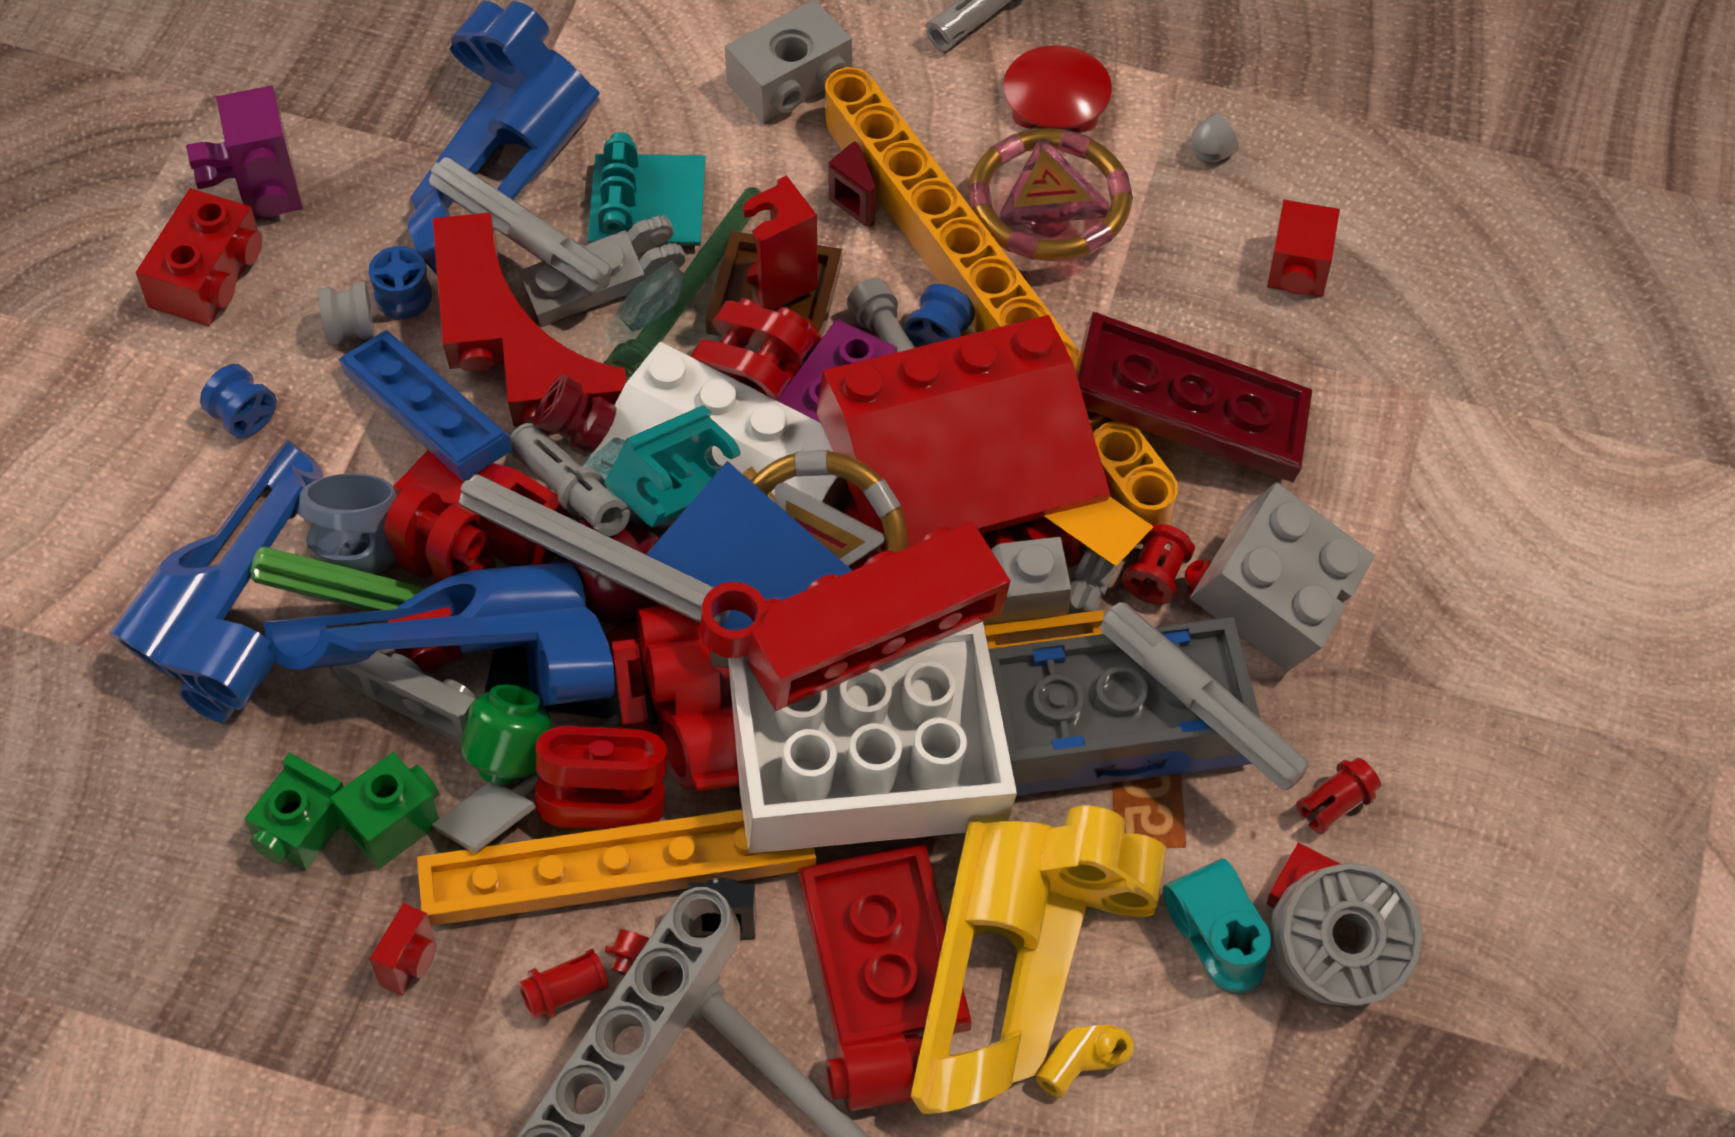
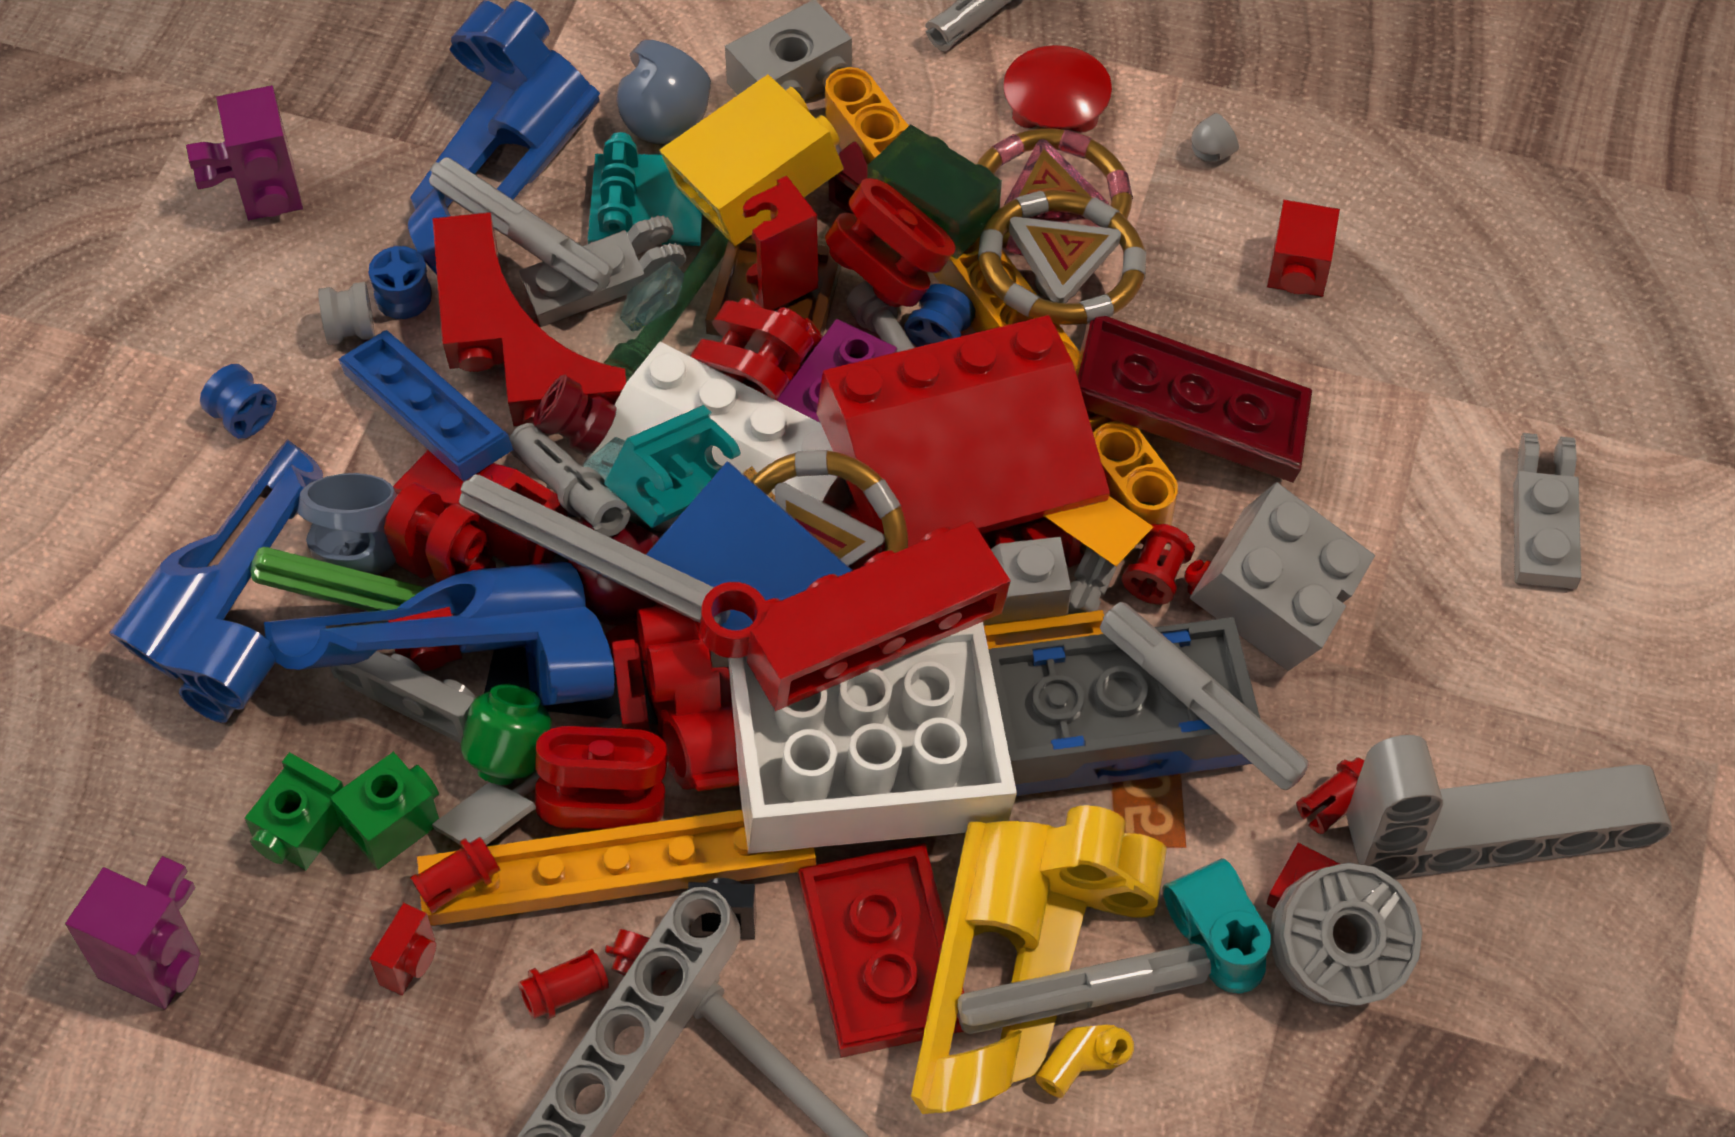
red brick [135,188,262,327] -> none
red brick [826,1032,922,1112] -> none
none -> magenta brick [65,856,201,1010]
none -> red pin [410,837,500,913]
none -> sand blue helmet [616,40,711,144]
none -> yellow brick [659,74,844,246]
none -> red brick [825,178,955,307]
none -> clear green brick [867,124,1002,259]
none -> light grey axle [957,944,1211,1034]
none -> piece [978,190,1146,325]
none -> light grey beam [1346,735,1672,879]
none -> light grey hinge [1513,433,1581,589]

